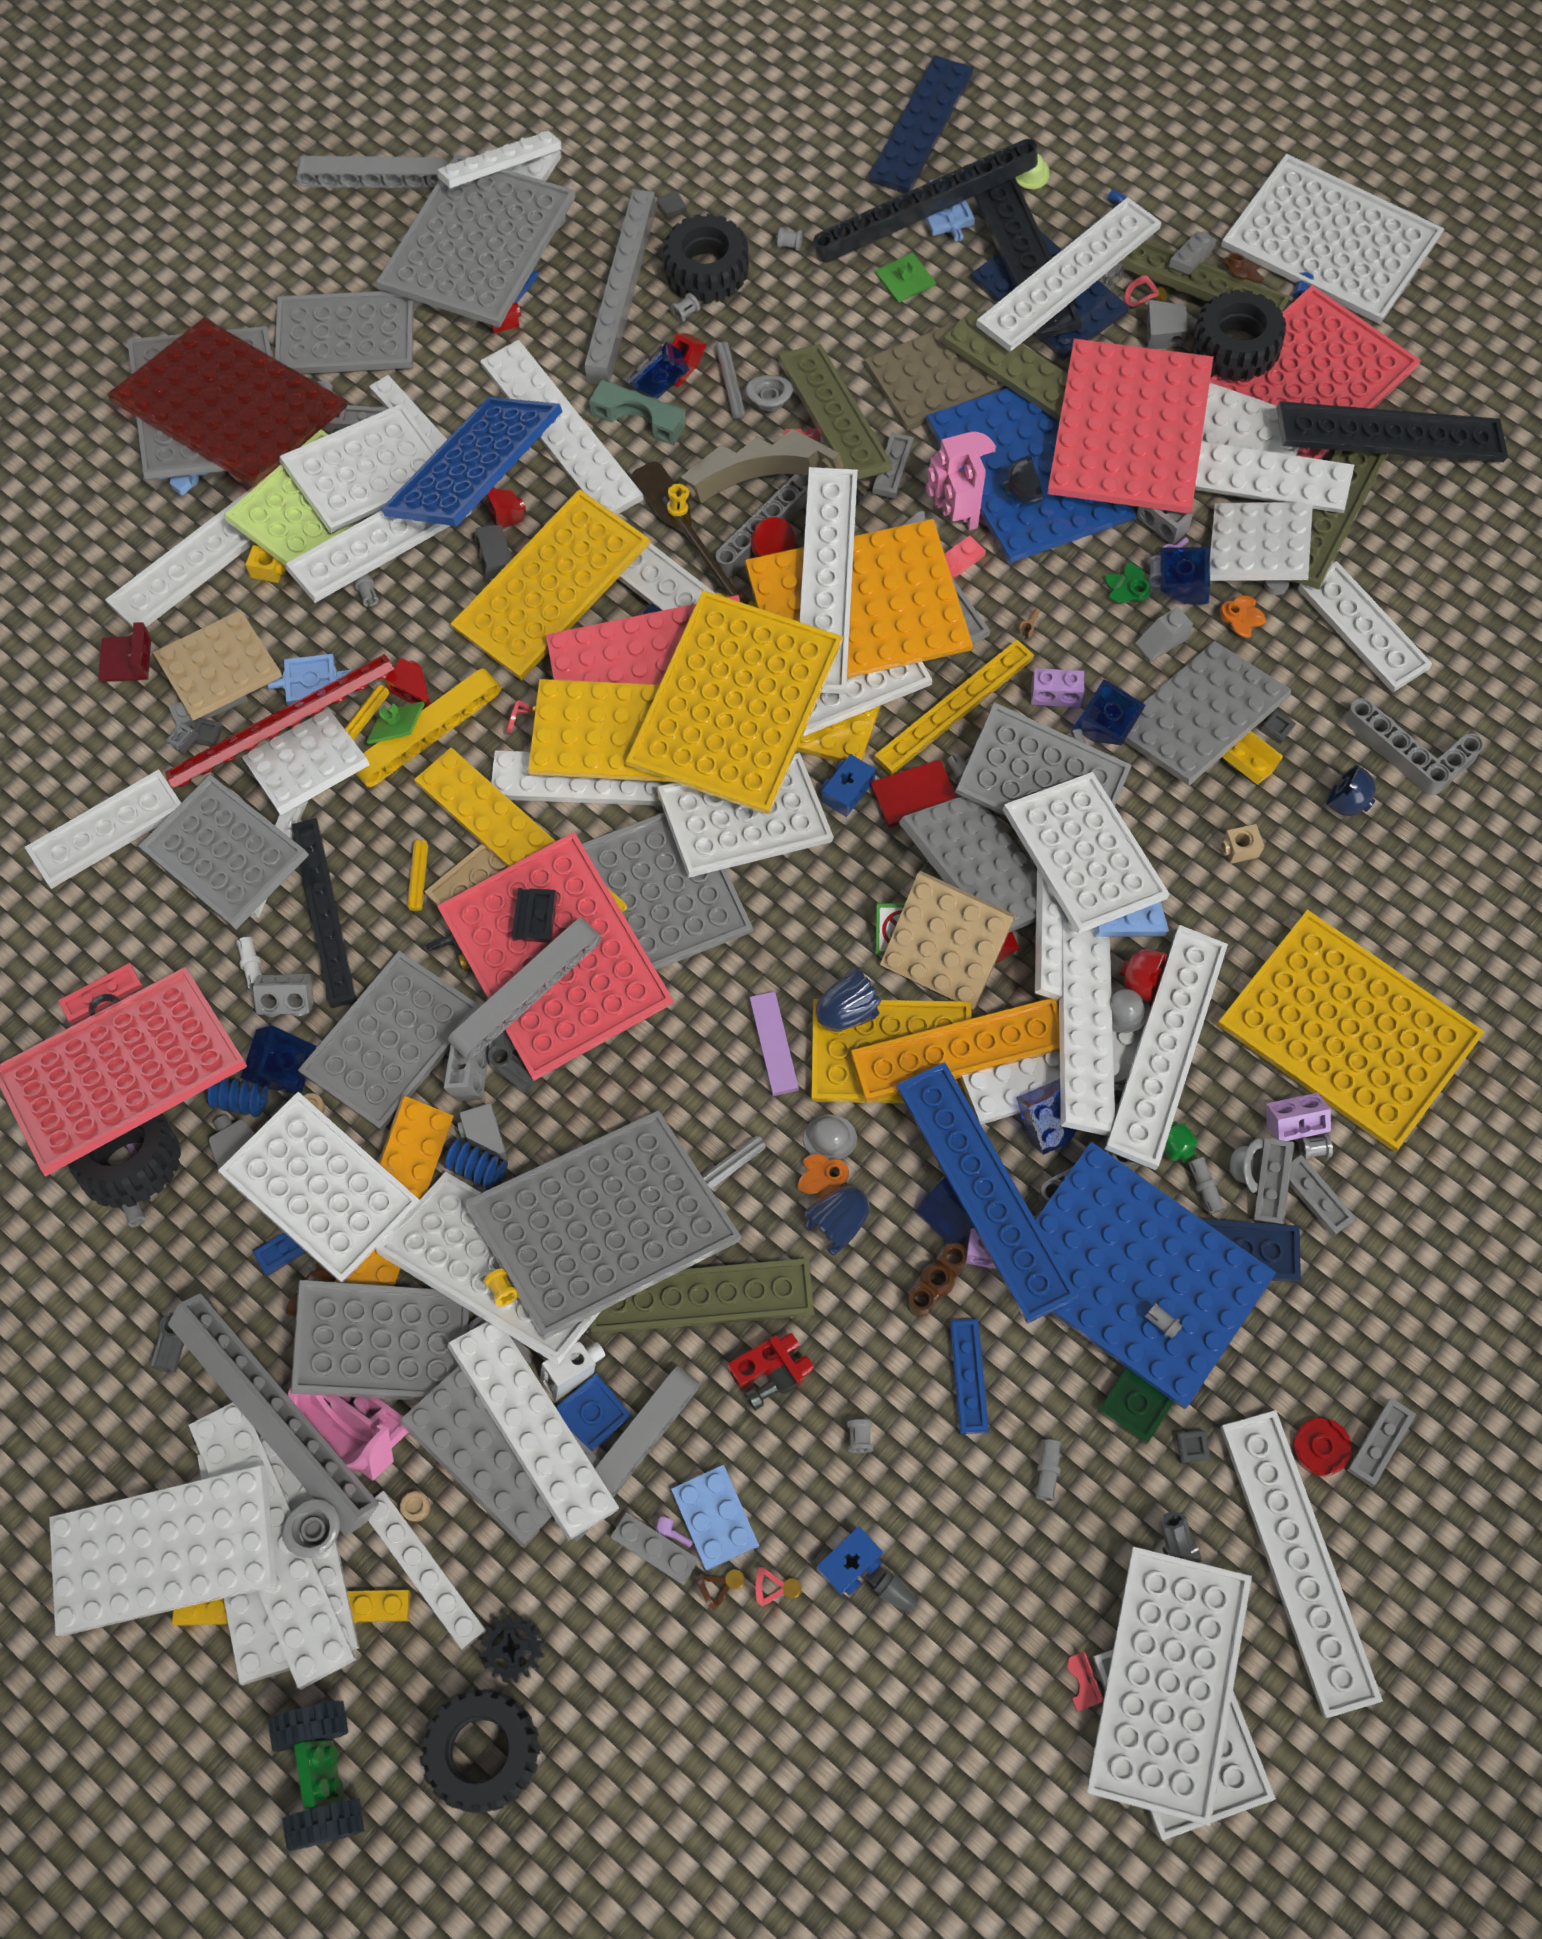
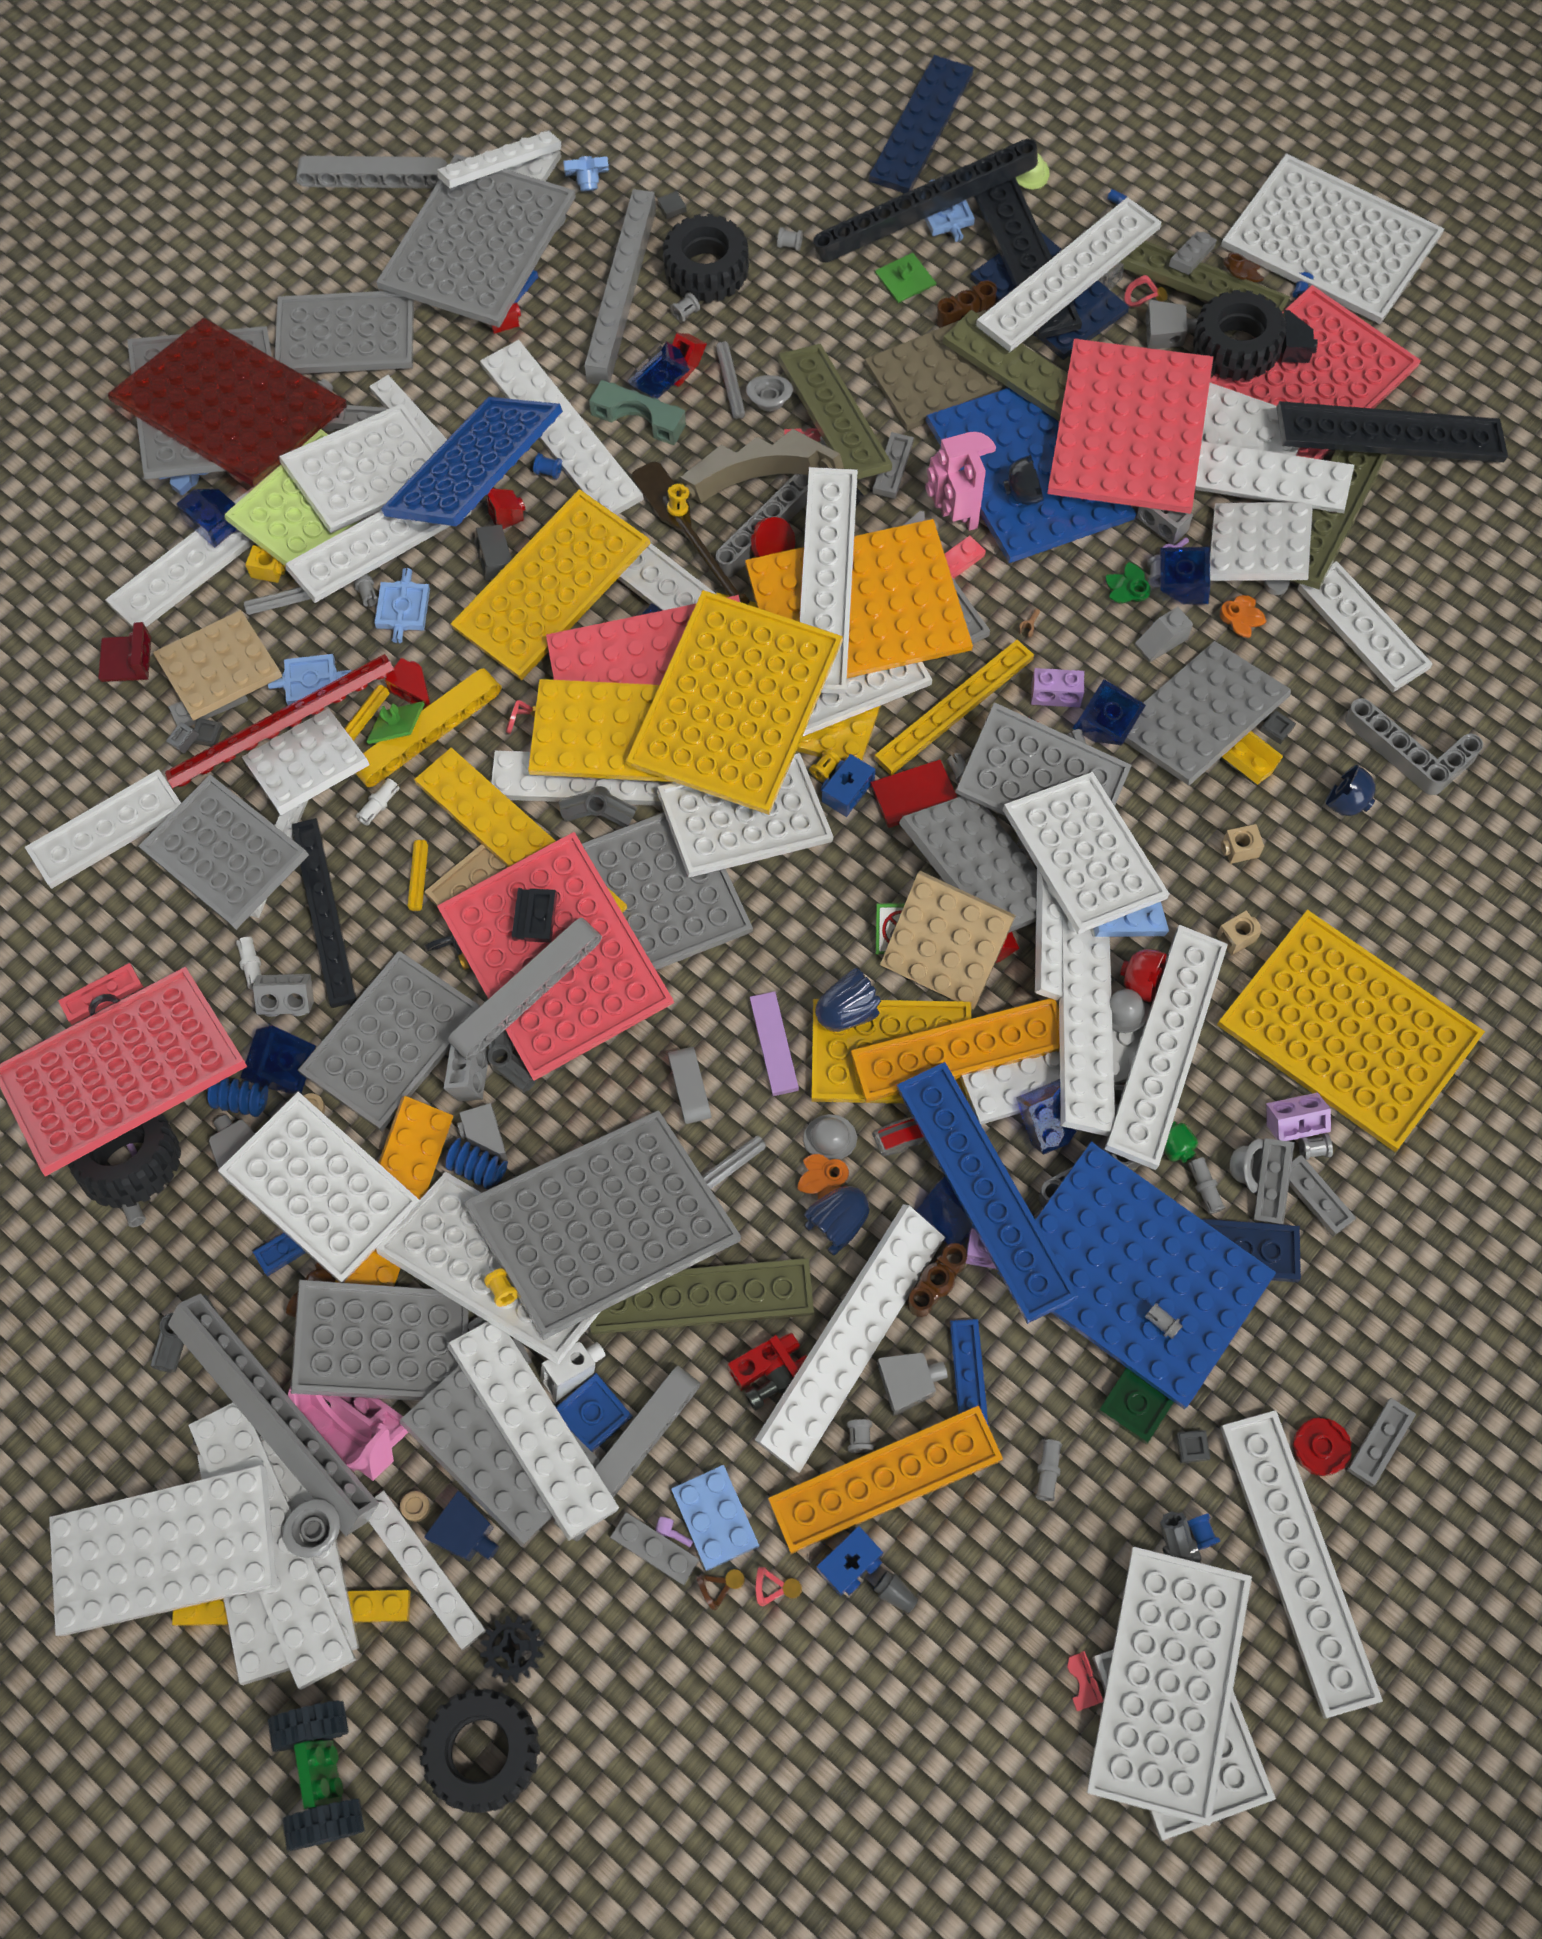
none -> clear blue slope [176,489,237,548]
none -> light grey axle [244,587,311,615]
none -> white pin [356,778,400,826]
none -> light blue plate [375,568,430,643]
none -> dark blue torso [424,1491,499,1561]
none -> blue bush [533,453,562,480]
none -> dark grey piece [559,786,637,827]
none -> light blue plant [563,156,609,191]
none -> light grey beam [667,1046,711,1125]
none -> white plate [755,1205,945,1473]
none -> light orange plate [768,1406,1003,1554]
none -> yellow bush [809,749,841,782]
none -> slope [872,1117,927,1157]
none -> light grey torso [877,1353,948,1416]
none -> reddish brown piece [936,280,997,328]
none -> blue bush [1187,1513,1221,1550]
none -> tan brick [1216,910,1262,956]
none -> black slope [1281,310,1318,363]

